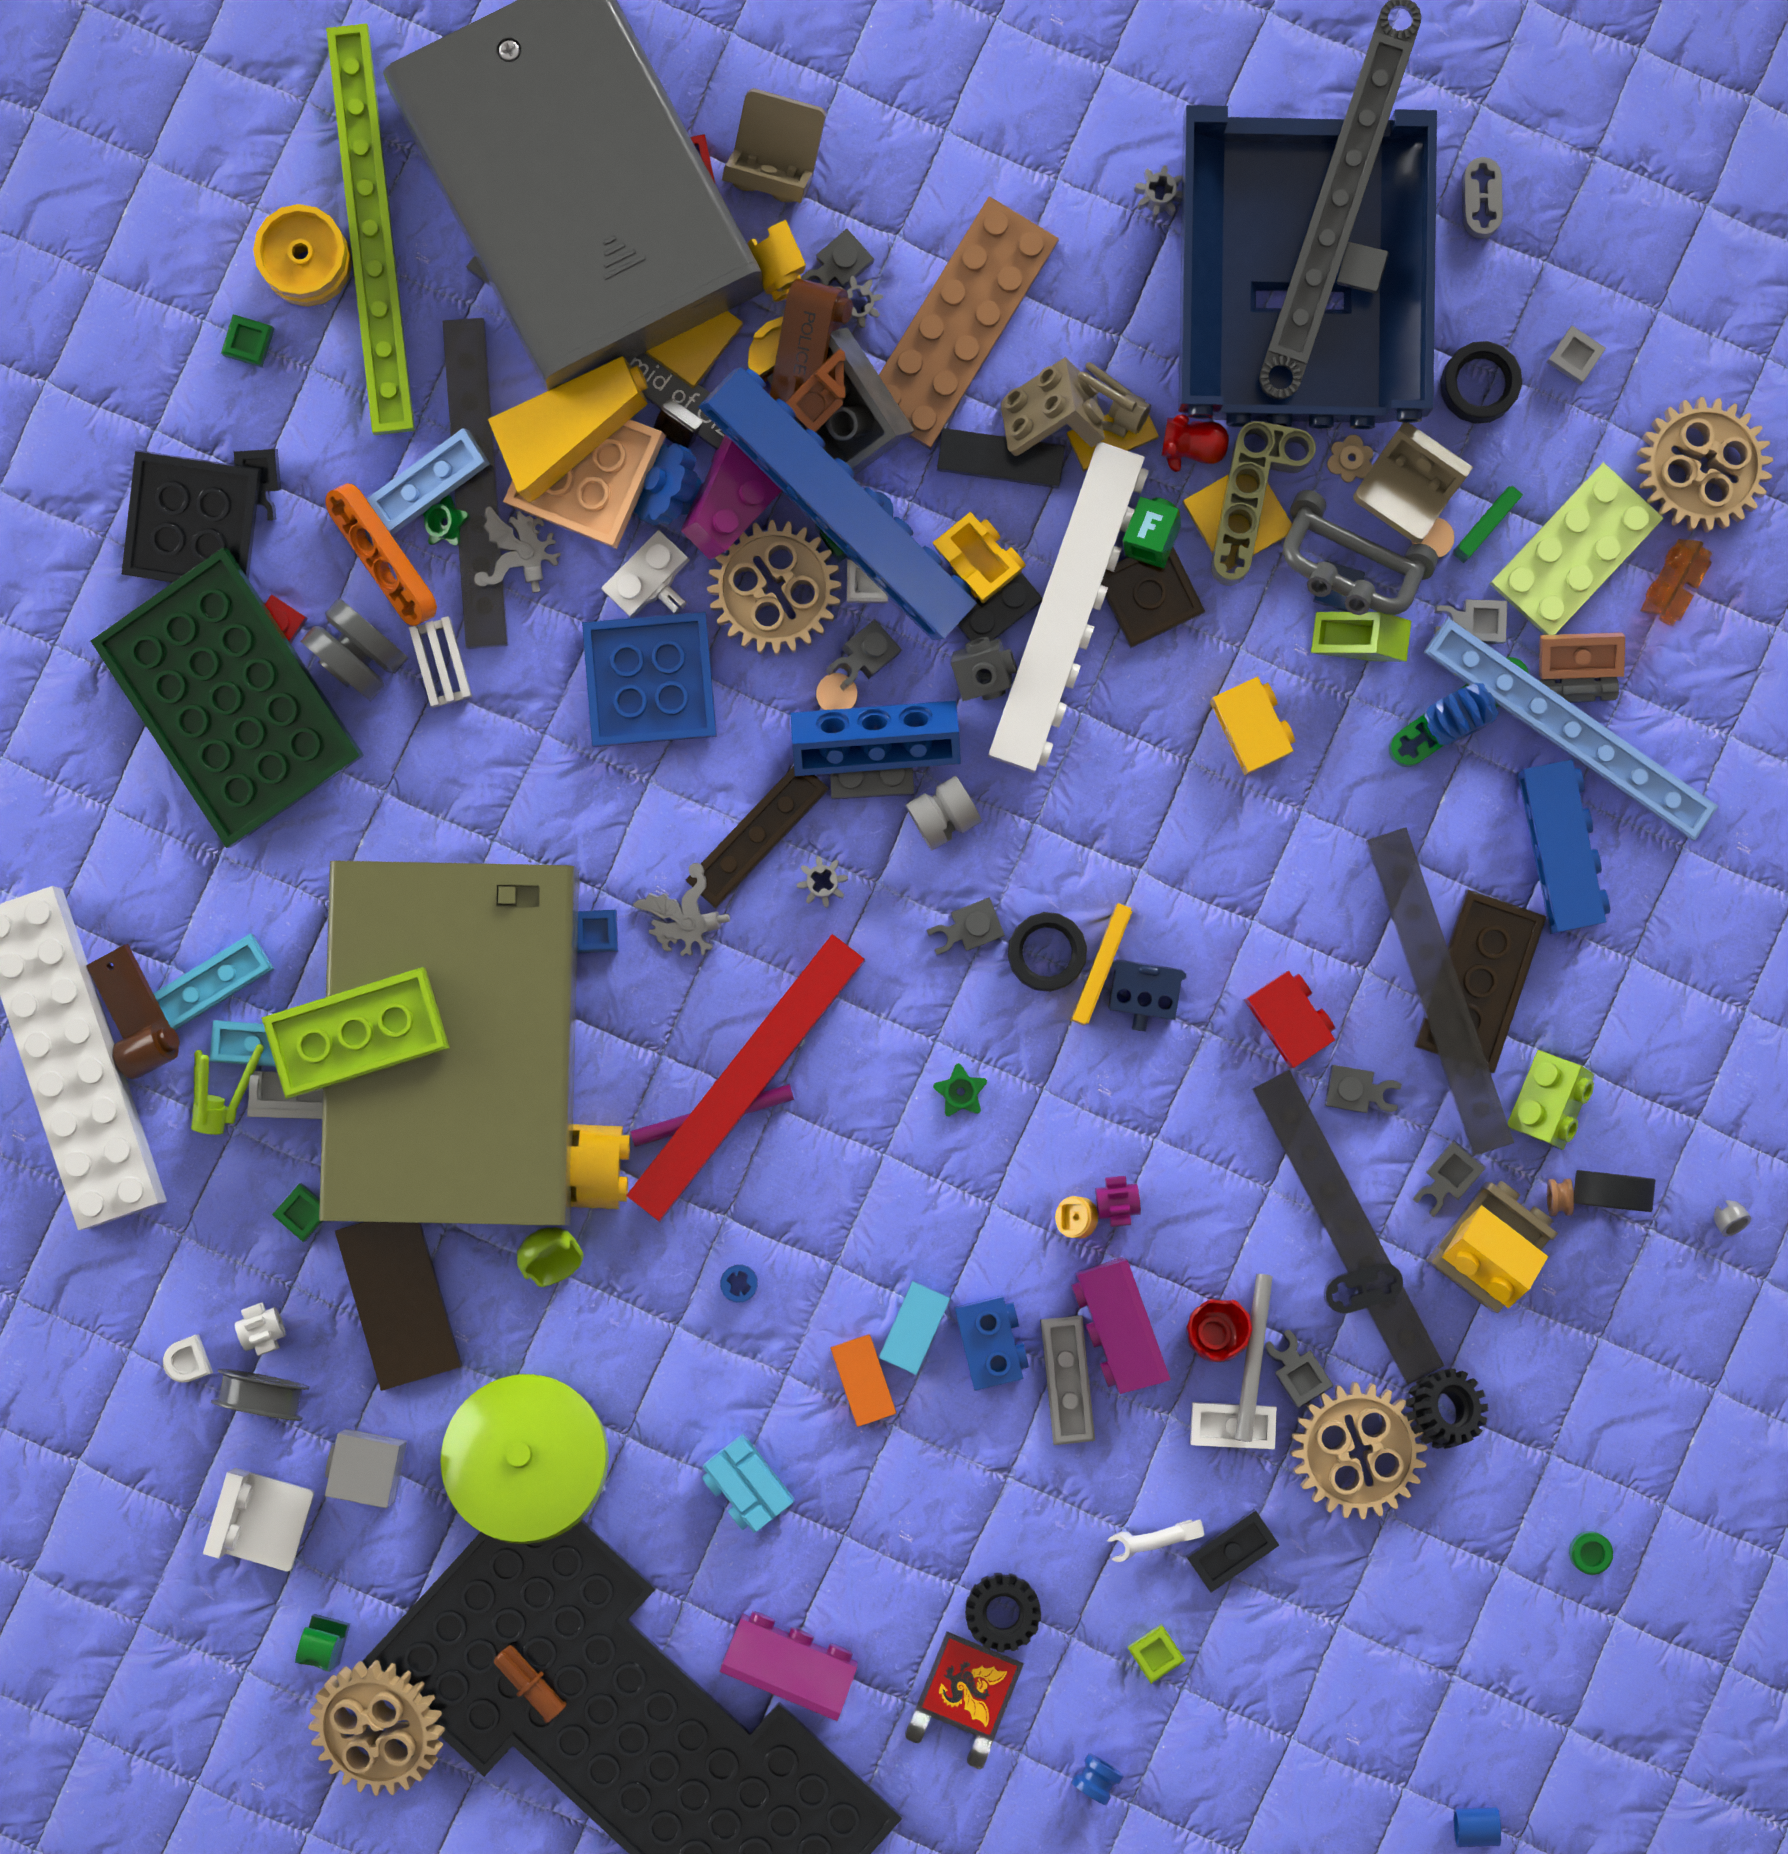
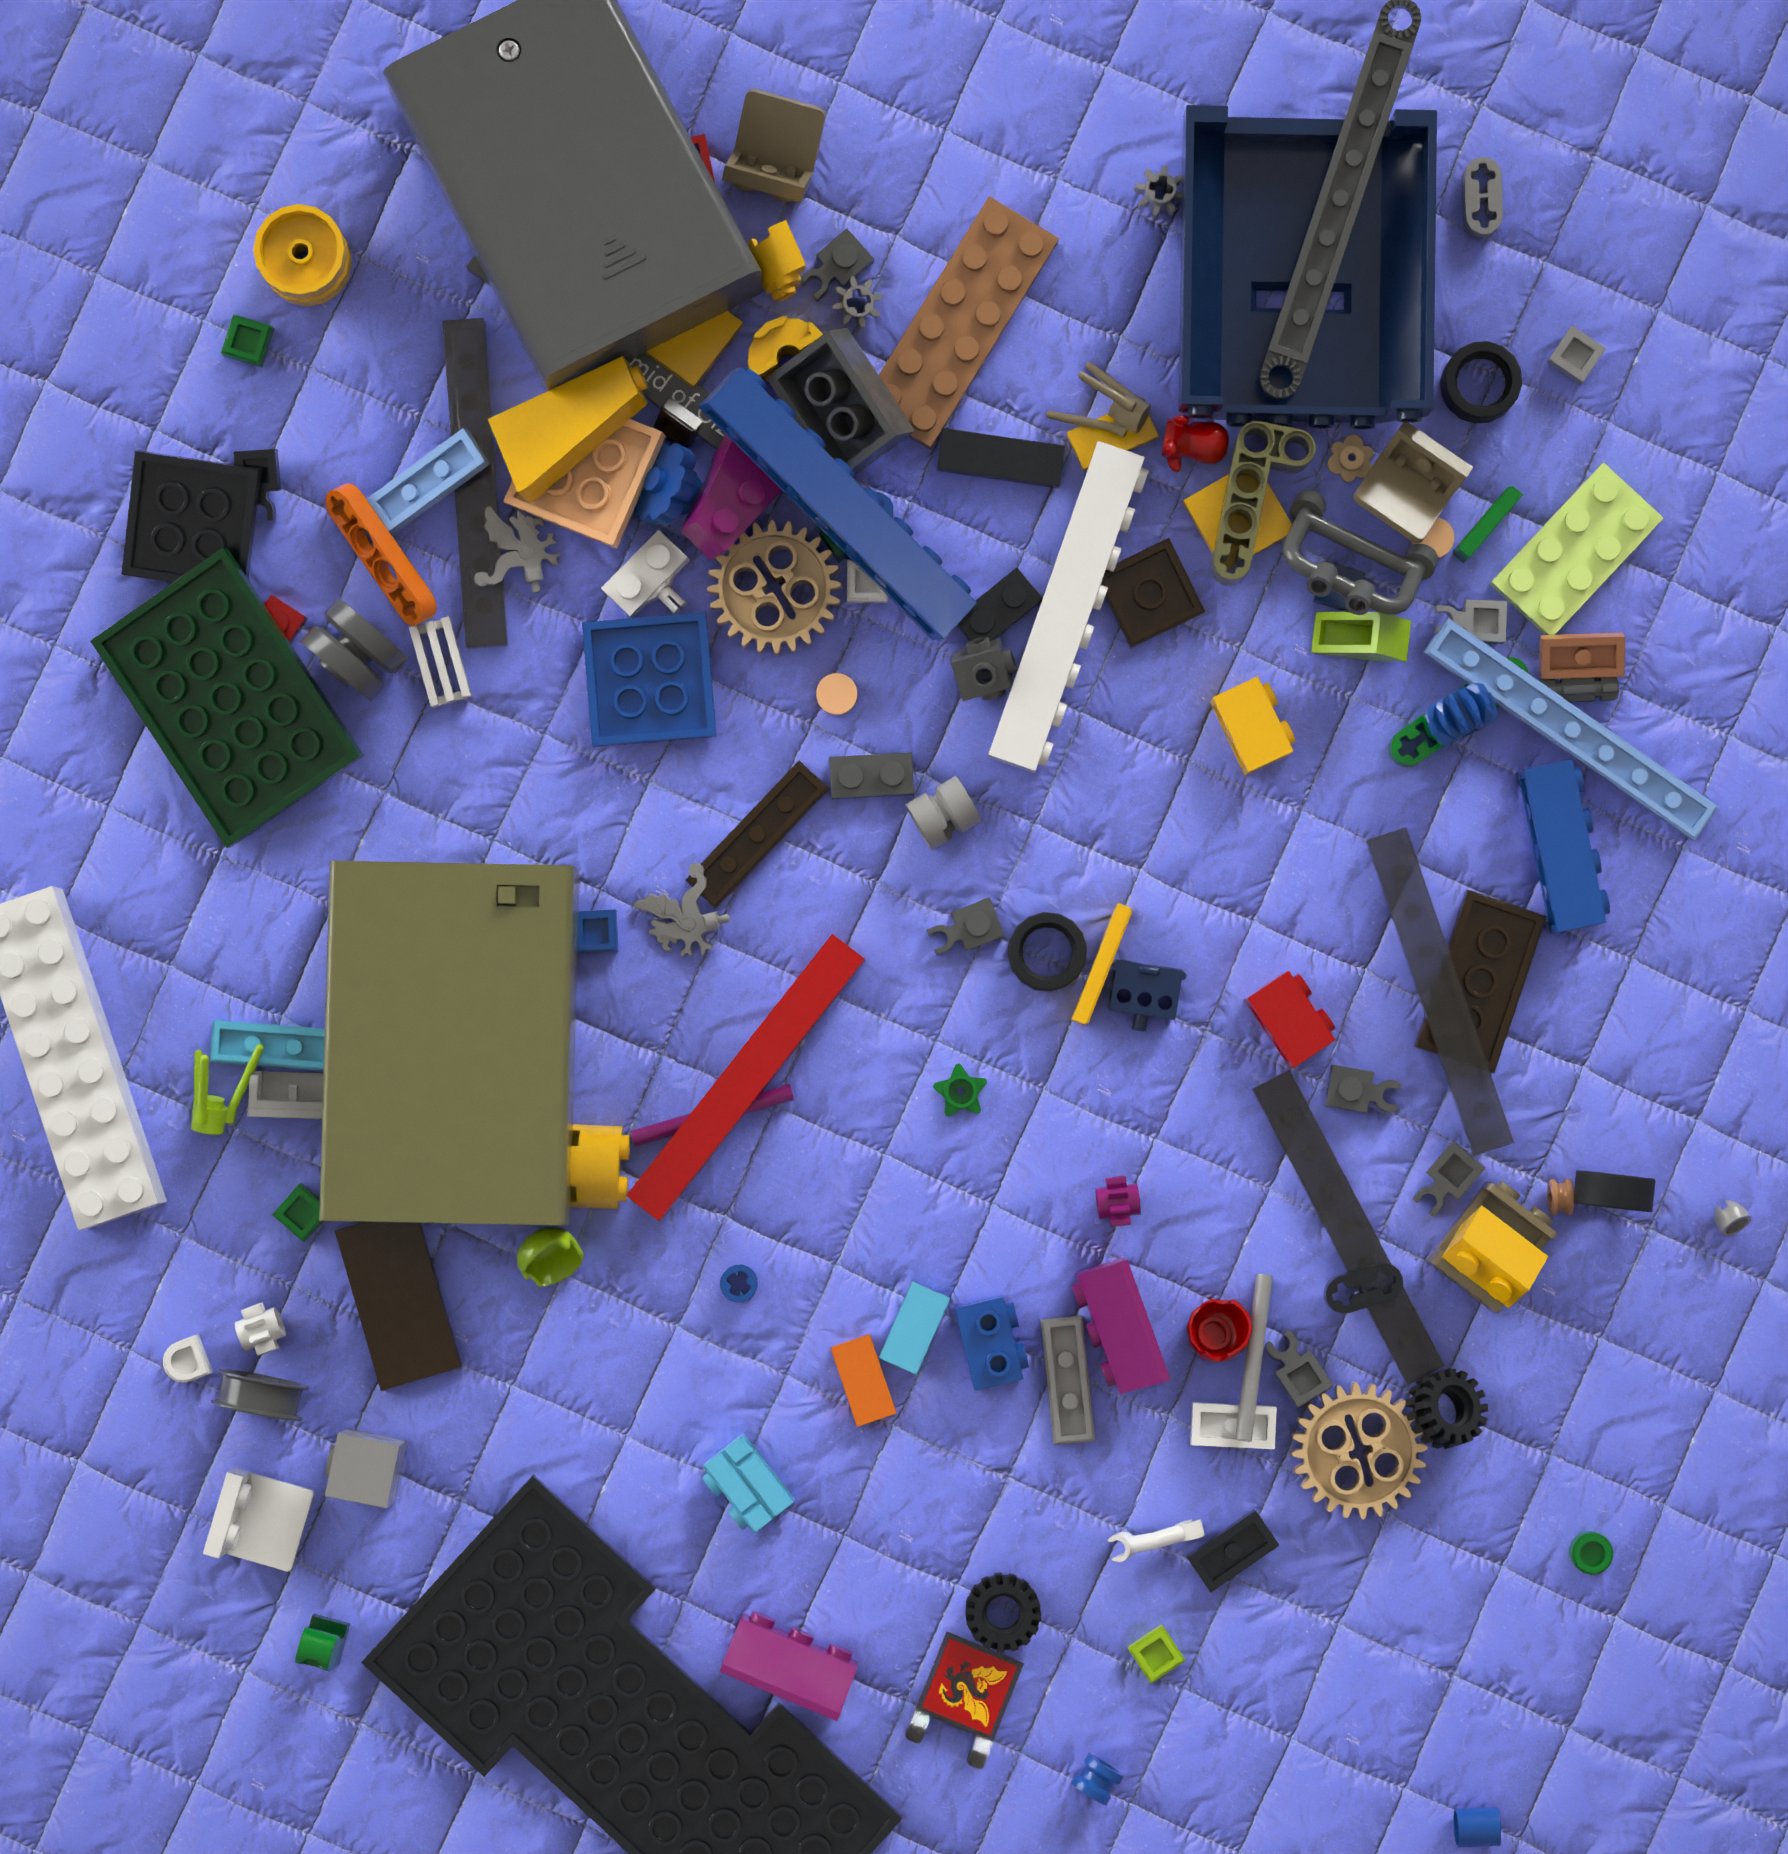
reddish brown door [86,944,180,1080] -> none
medium azure tile [154,933,274,1031] -> none
lime tile [262,967,450,1099] -> none
tan gear [308,1660,445,1796] -> none
lime plate [326,23,415,436] -> none
green plate [423,494,469,546] -> none
lime dish [440,1374,609,1544] -> none
dark orange axle [494,1645,567,1723] -> none
reddish brown door [770,278,853,402] -> none
dark orange slope [785,348,845,432] -> none
blue brick [790,700,961,776] -> none
light grey gear [797,856,848,908] -> none
dark grey plate [826,619,902,691] -> none
yellow cylinder [932,511,1026,603] -> none
dark tan bracket [1001,357,1105,456] -> none
yellow tile [1055,1196,1098,1239] -> none
green brick [1123,497,1181,568] -> none
dark grey tile [1337,242,1389,294] -> none
lime bracket [1506,1050,1594,1150] -> none
tan gear [1636,397,1773,533] -> none
clear orange hinge [1640,539,1712,626] -> none

